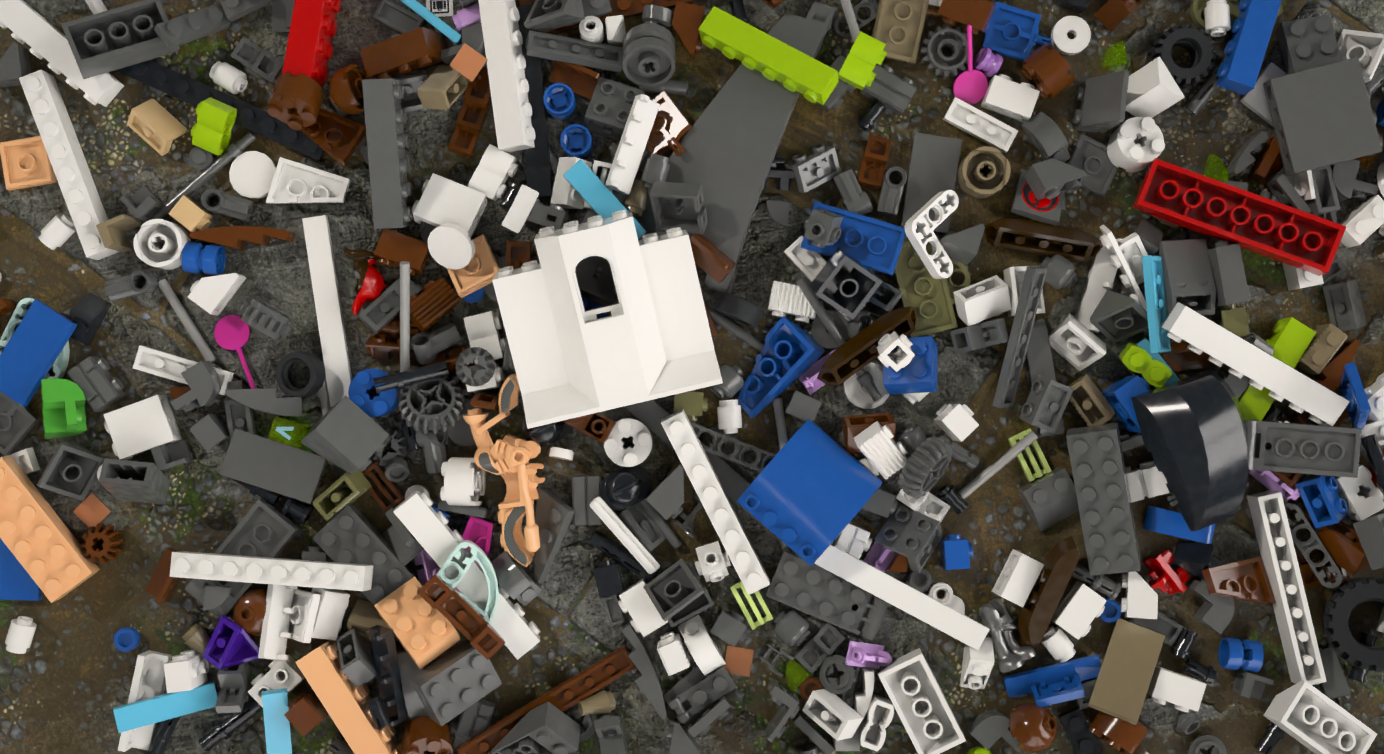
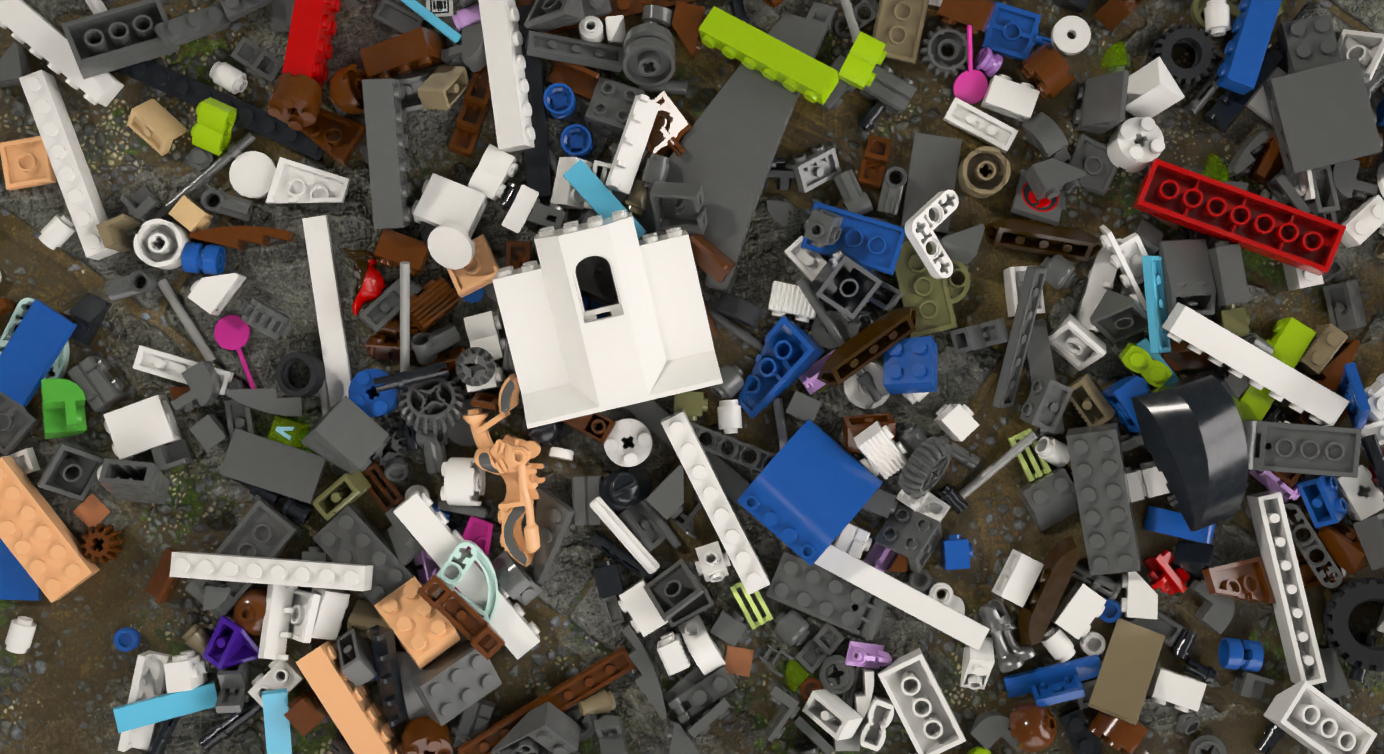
black pin [366,696,392,730] -> none
nougat sticker [449,43,488,82] -> none
white brick [876,331,915,372] -> none
white brick [953,275,1011,326] -> none
none -> white brick [1035,436,1070,468]
none -> white tile [1080,631,1106,656]
none -> black hinge [1204,43,1284,134]

